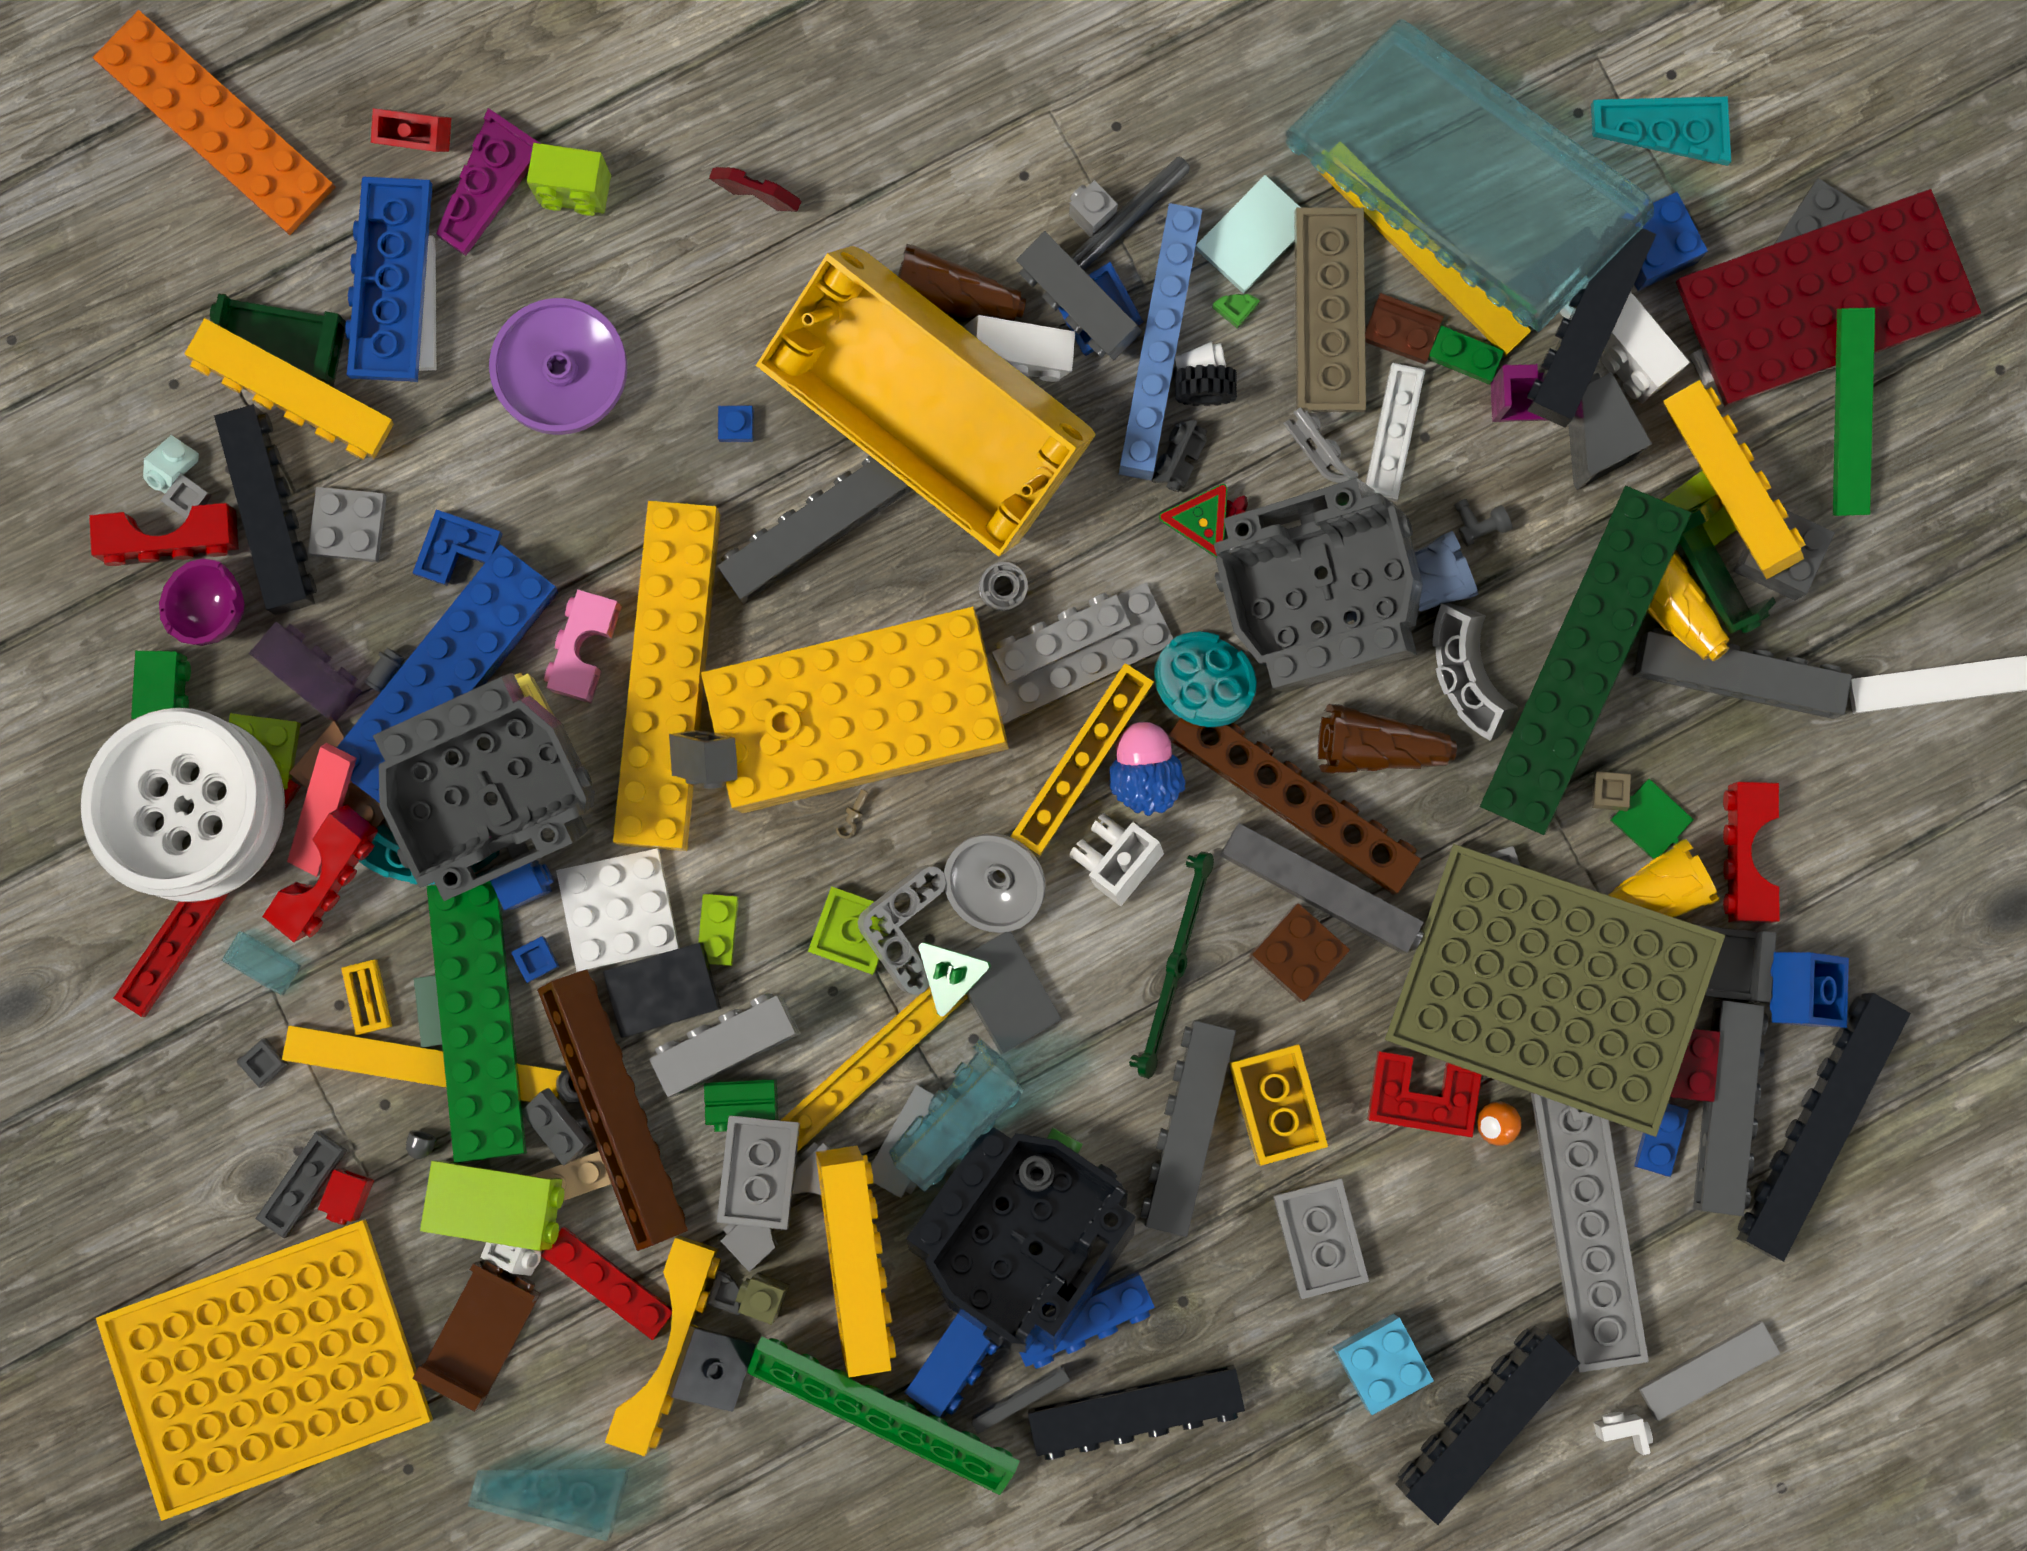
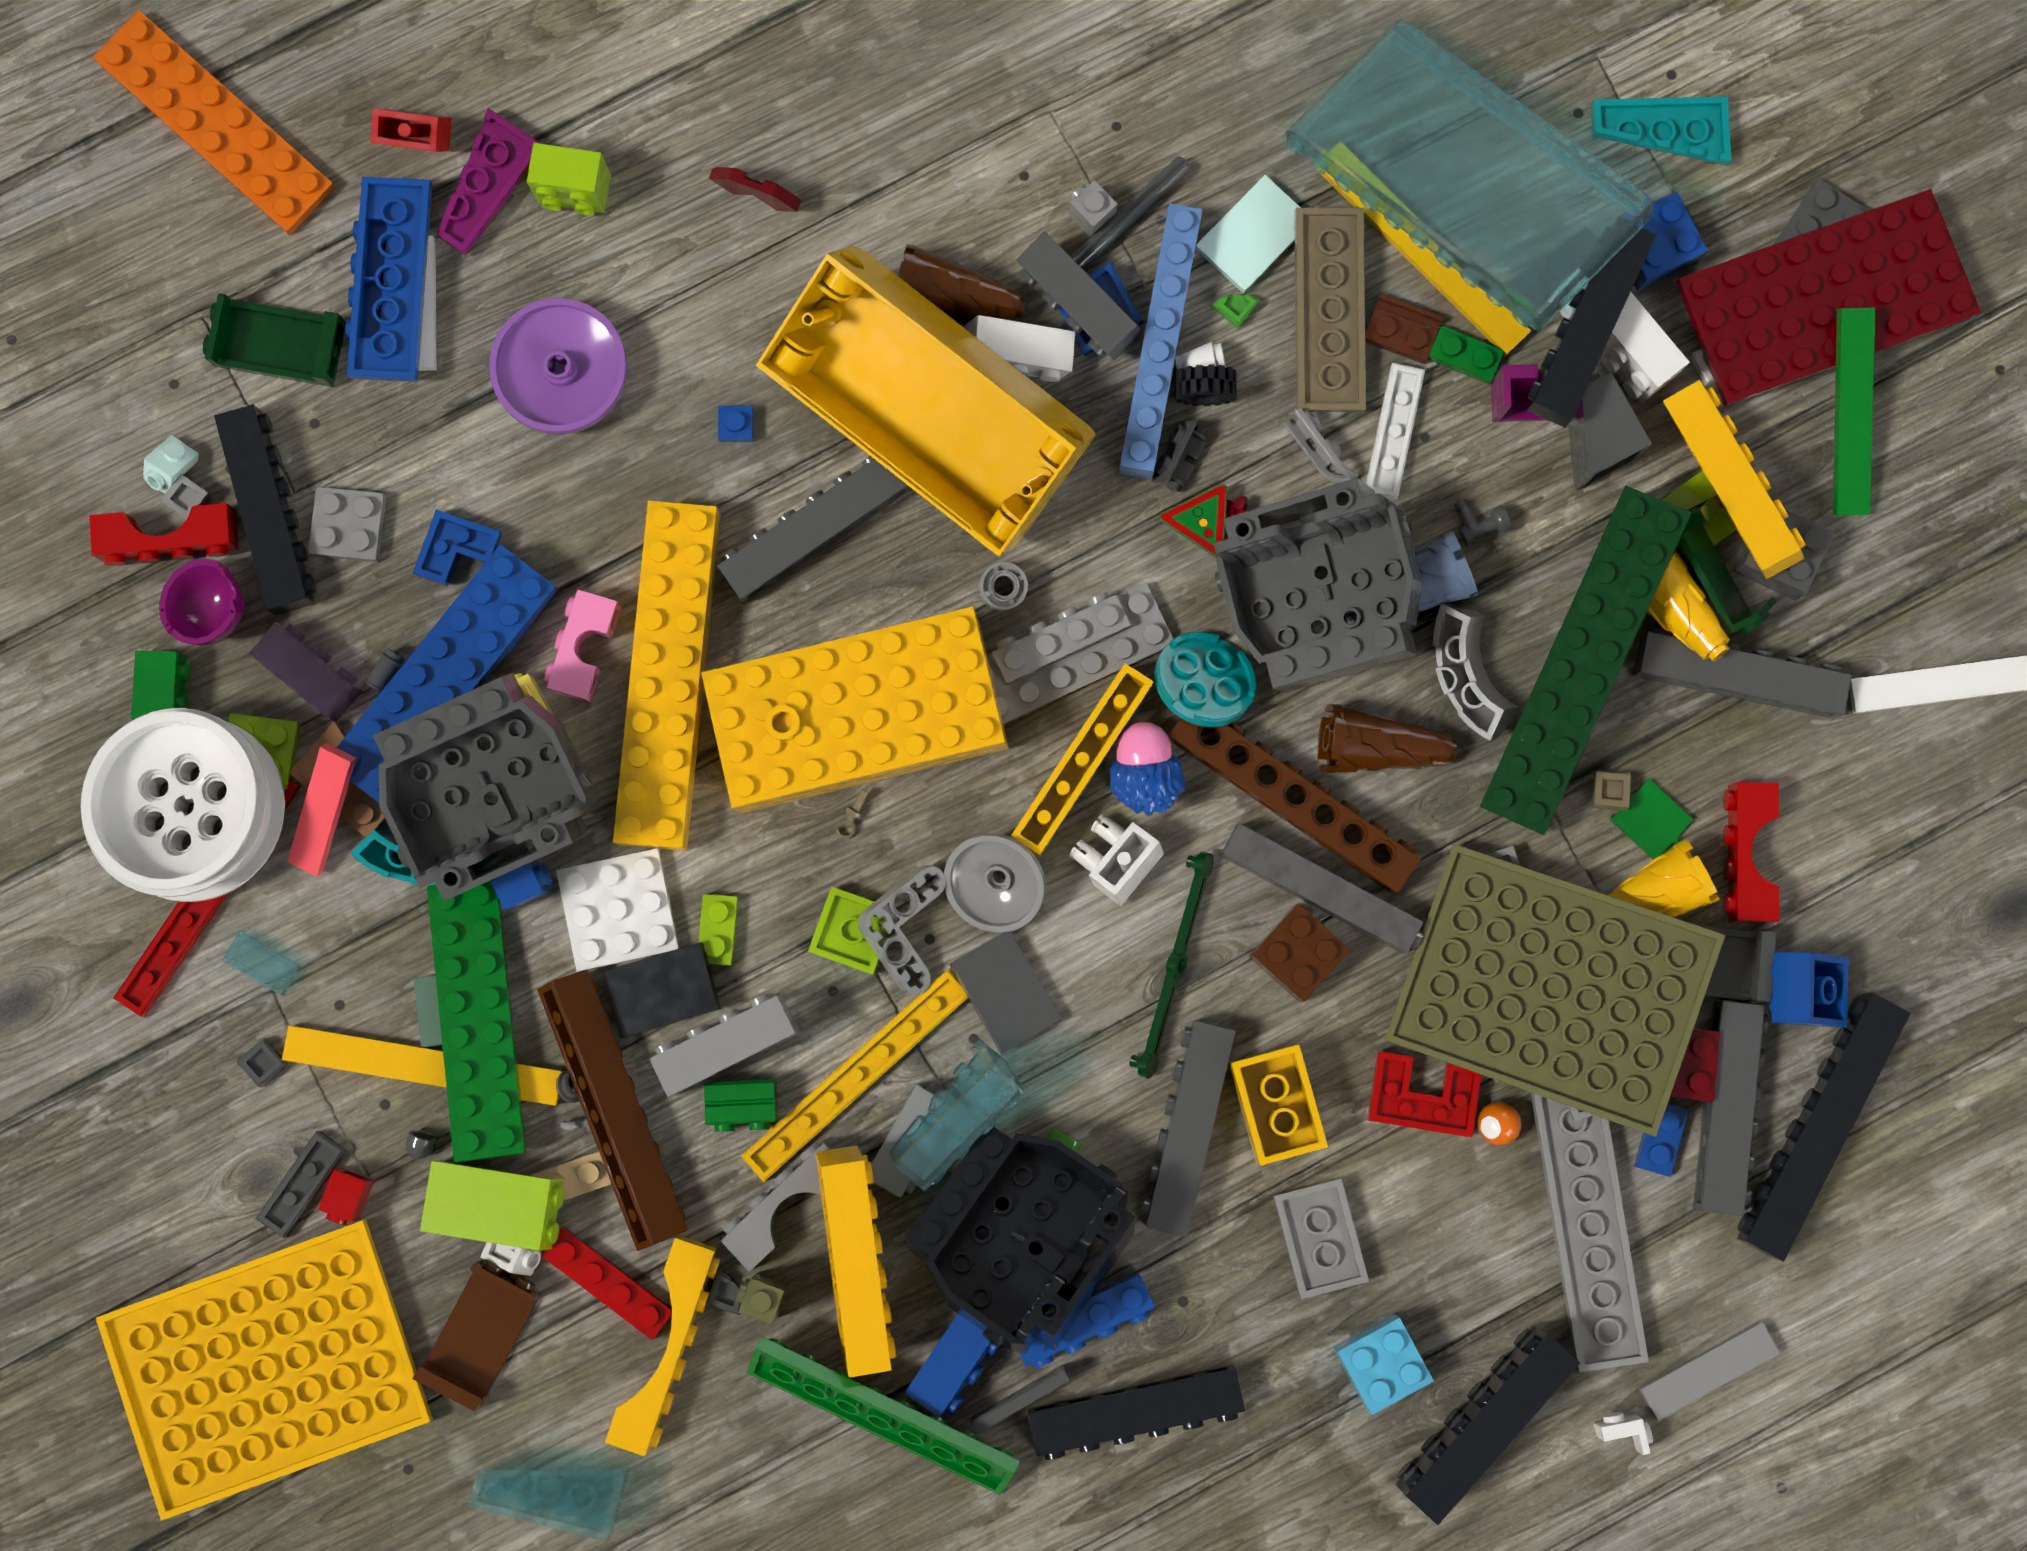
yellow brick [184,318,394,460] -> none
red arch [262,805,378,942] -> none
yellow tile [341,959,393,1035] -> none
blue plate [511,936,559,983] -> none
dark grey plate [521,1088,592,1166] -> none
black plate [667,1325,756,1412] -> none
dark grey brick [669,729,737,789] -> none
light grey plate [717,1115,800,1230] -> none
piece [919,942,991,1017] -> none
dark grey plate [1019,1156,1055,1192] -> none

